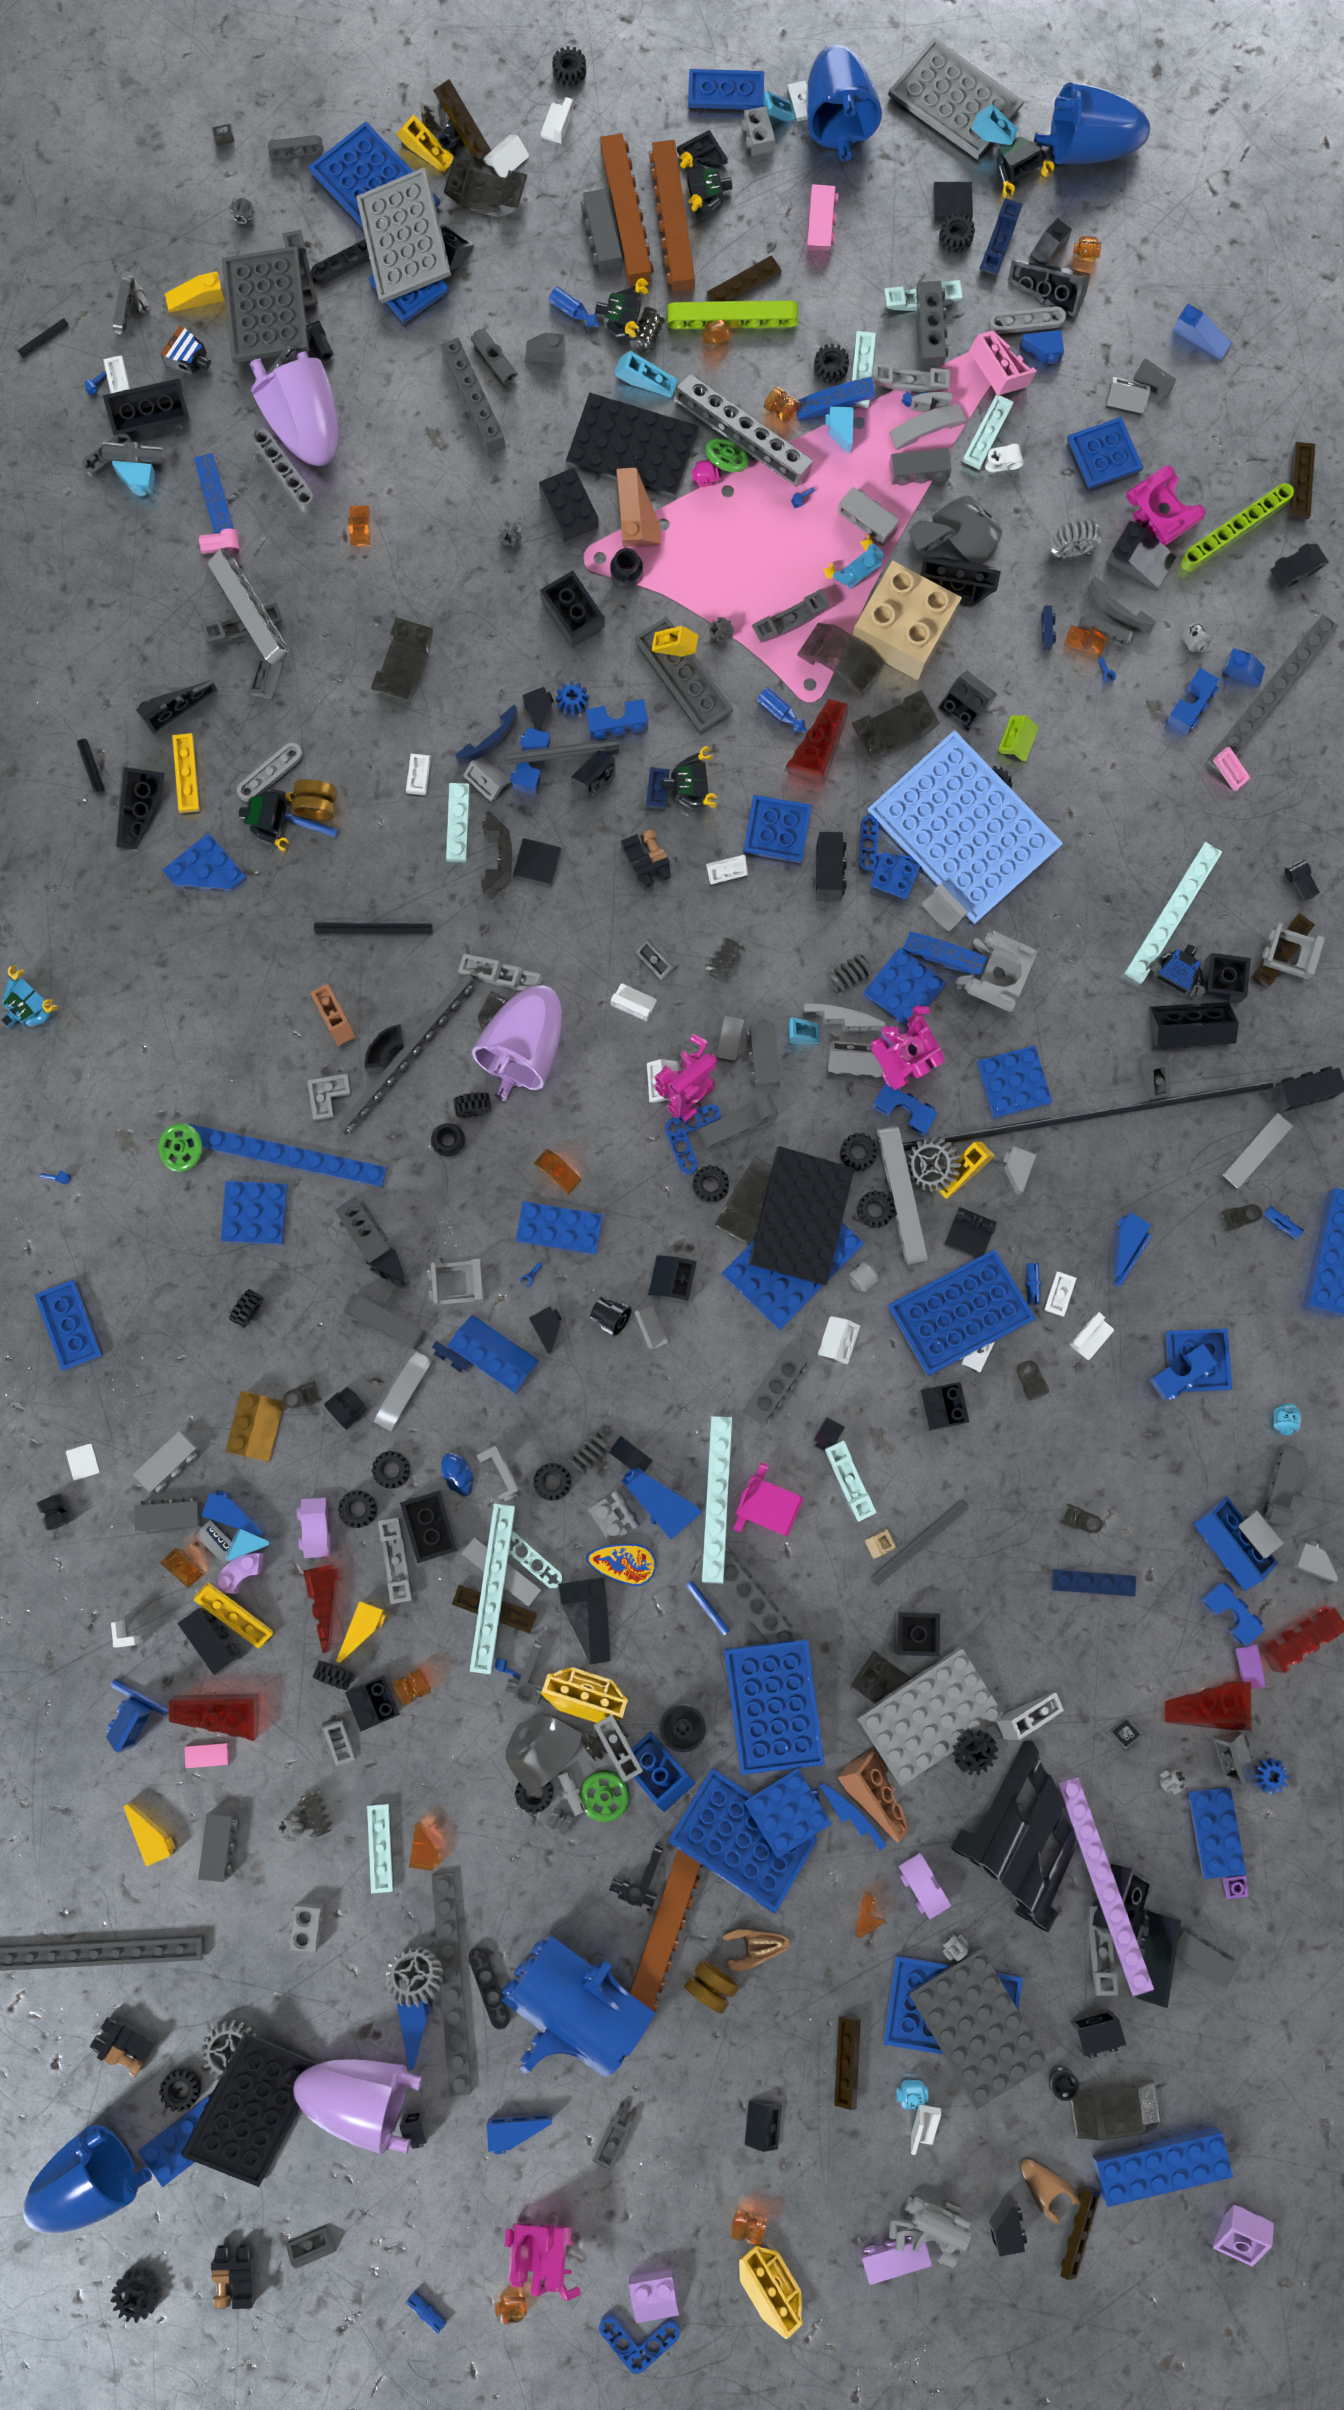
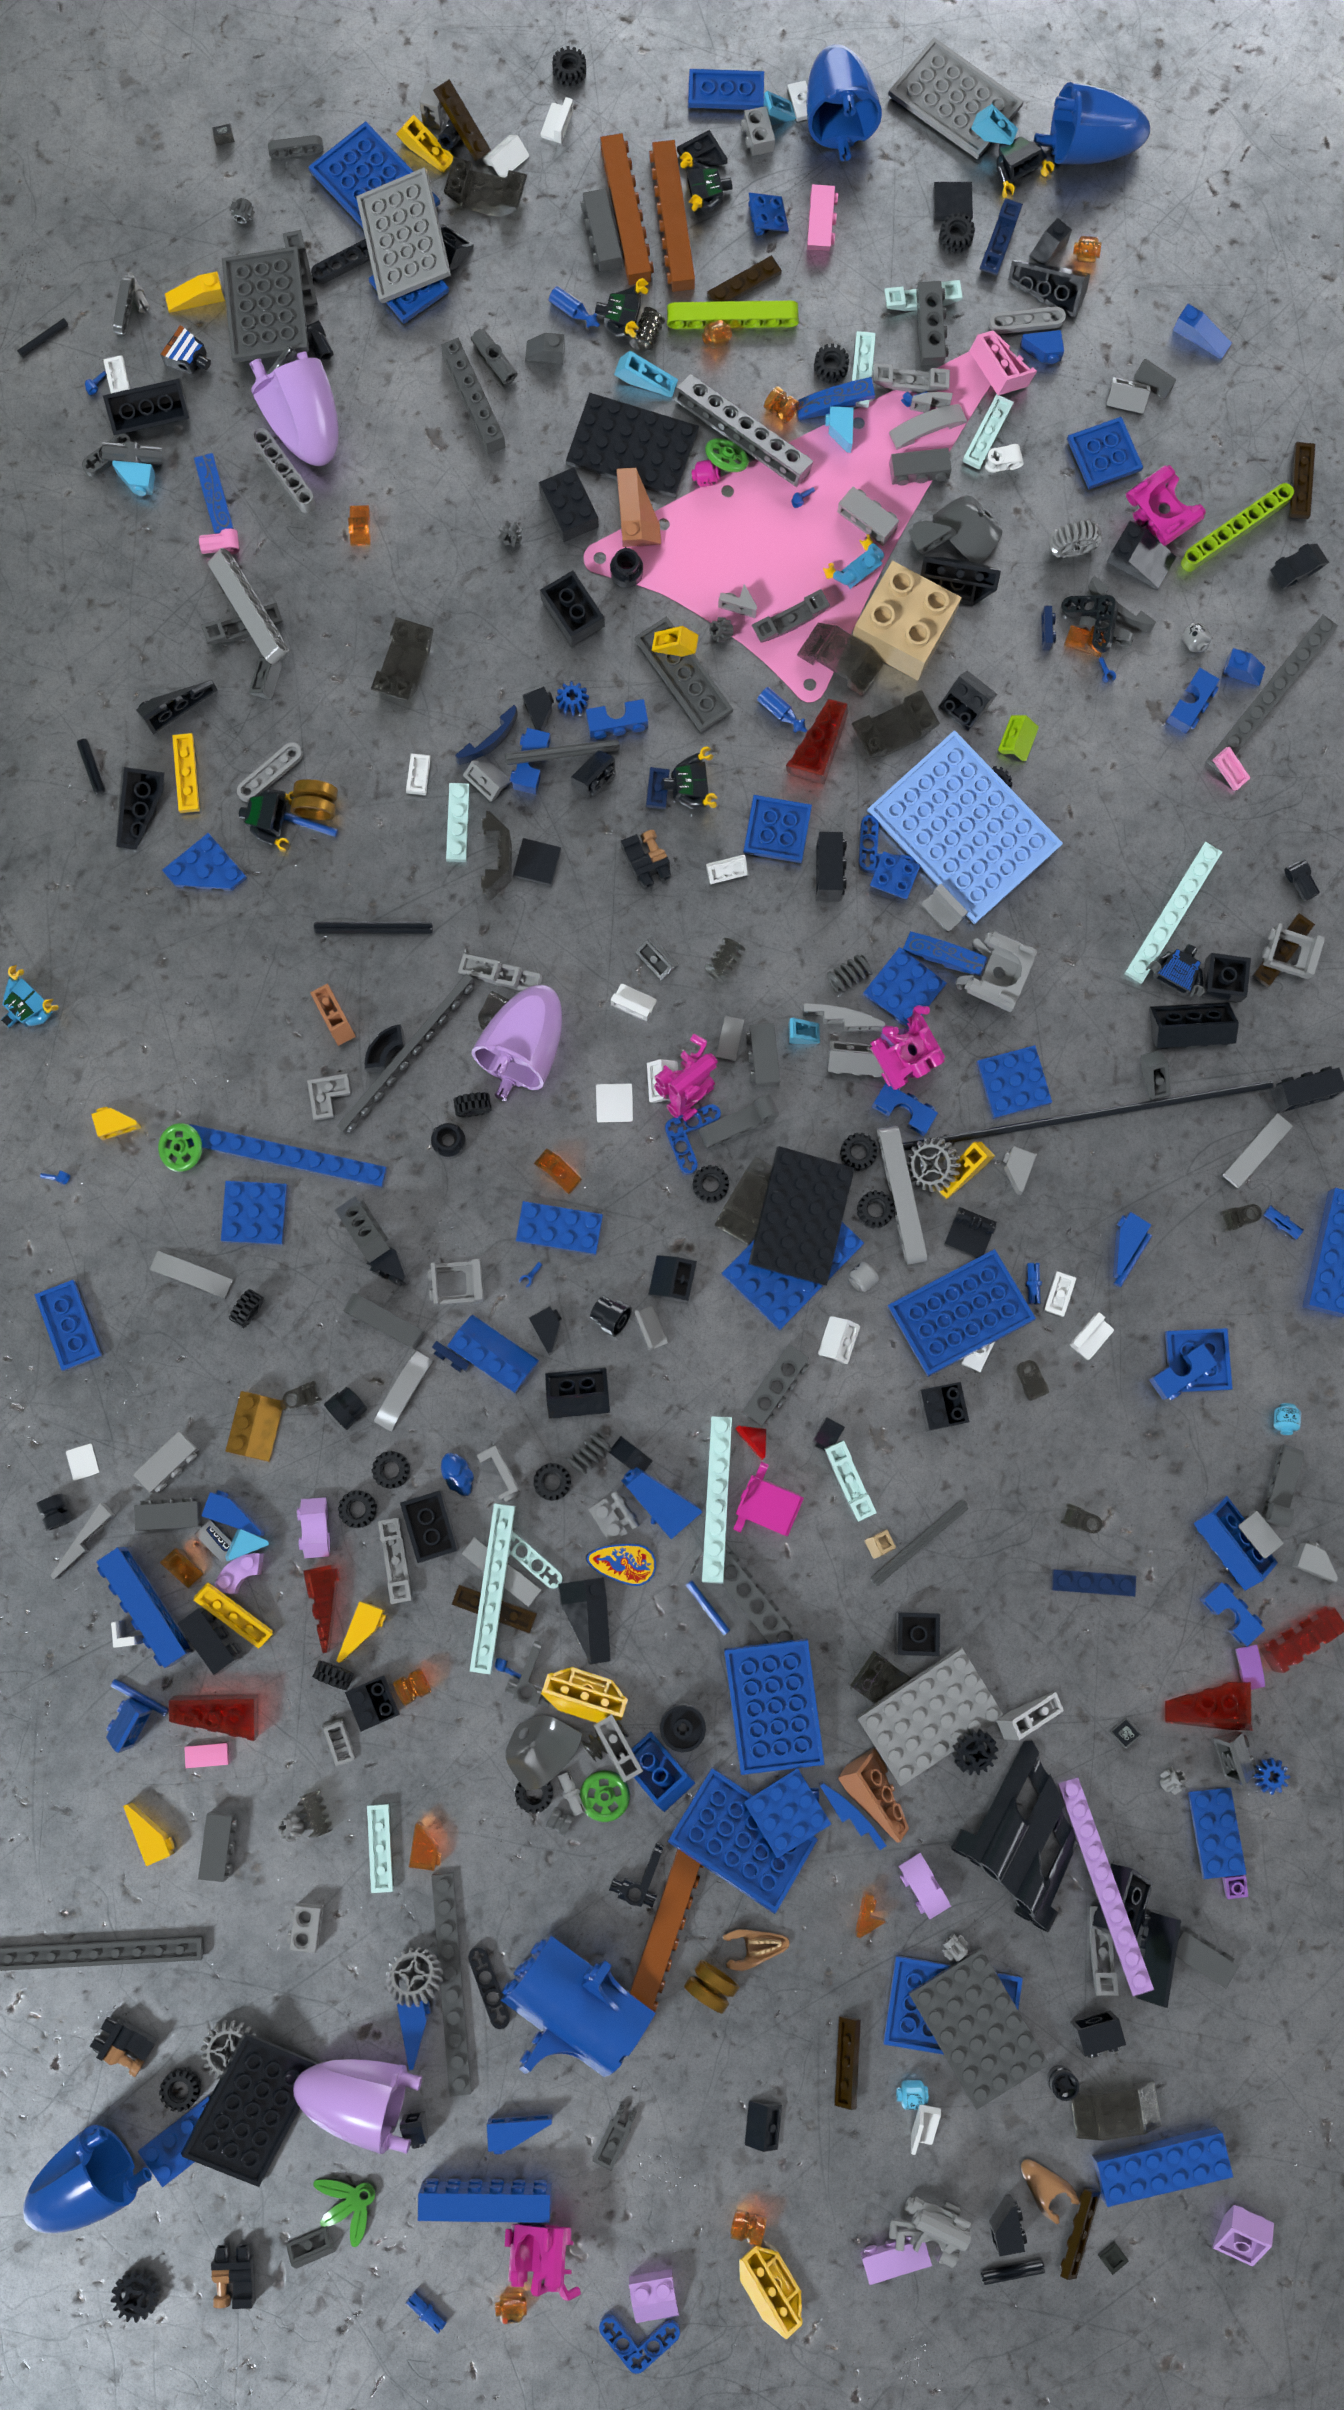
none -> light grey slope [50,1503,116,1580]
none -> yellow slope [91,1107,141,1140]
none -> blue brick [96,1547,194,1668]
none -> light grey slope [150,1251,233,1299]
none -> bright green plant [313,2179,375,2247]
none -> blue brick [418,2178,552,2223]
none -> black slope [545,1367,610,1419]
none -> white sticker [596,1084,633,1122]
none -> light grey slope [718,585,757,618]
none -> red slope [735,1426,766,1461]
none -> blue hinge [748,192,789,236]
none -> black axle [981,2260,1045,2285]
none -> black beam [1061,595,1118,653]
none -> pearl dark grey tile [1098,2241,1129,2275]

